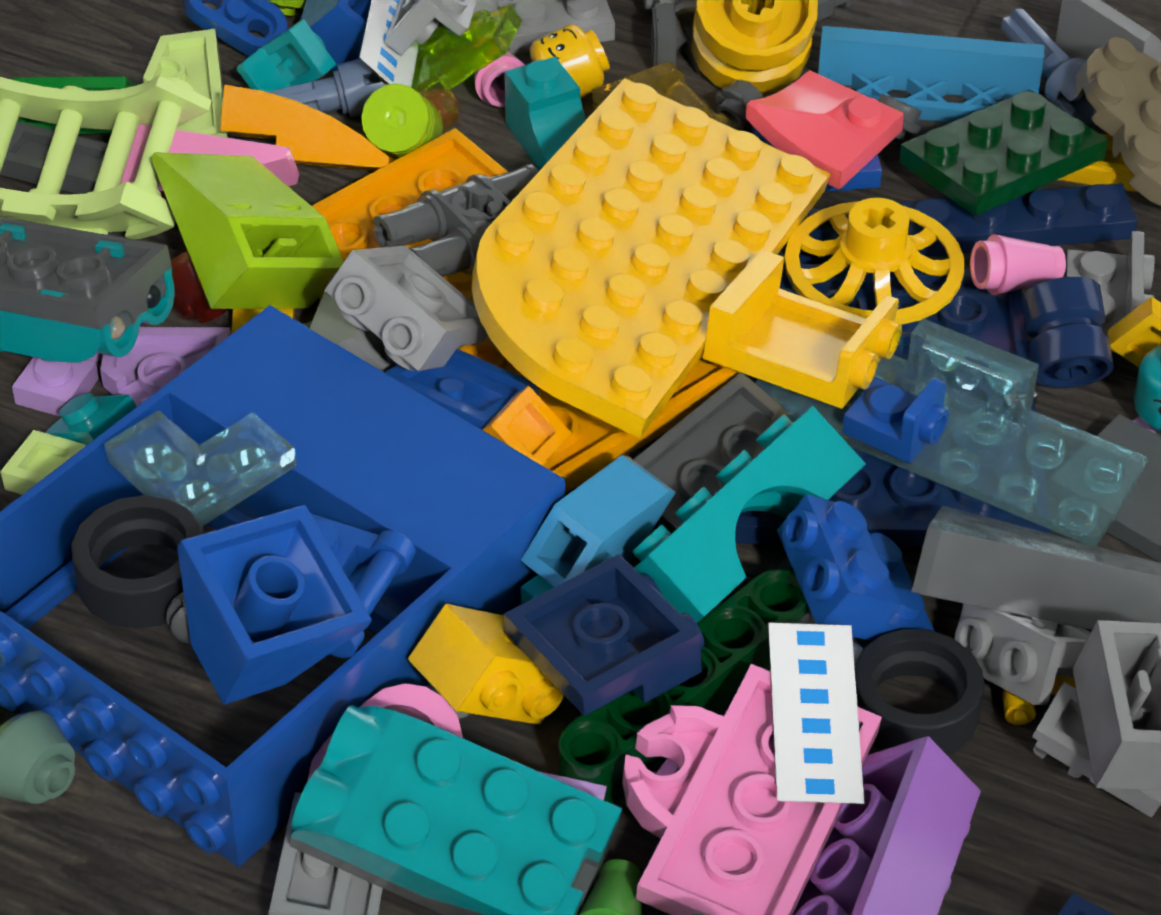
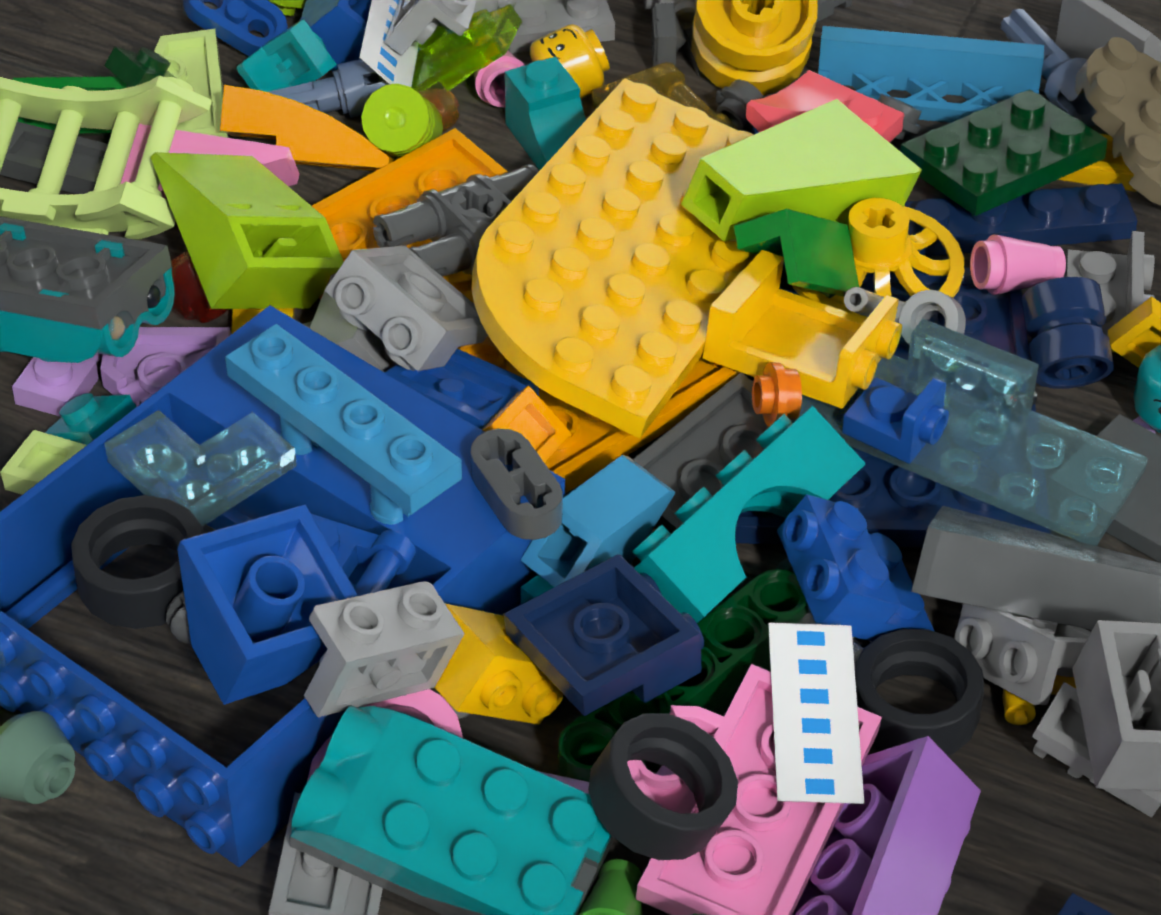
none -> dark green plate [104,46,176,87]
none -> dark azure plate [225,324,462,525]
none -> light grey bracket [304,581,465,717]
none -> dark grey beam [470,428,563,540]
none -> black tyre [588,714,738,860]
none -> lime slope [681,99,922,241]
none -> green panel [734,209,859,297]
none -> orange plate [752,362,802,427]
none -> light grey plate [844,287,966,354]

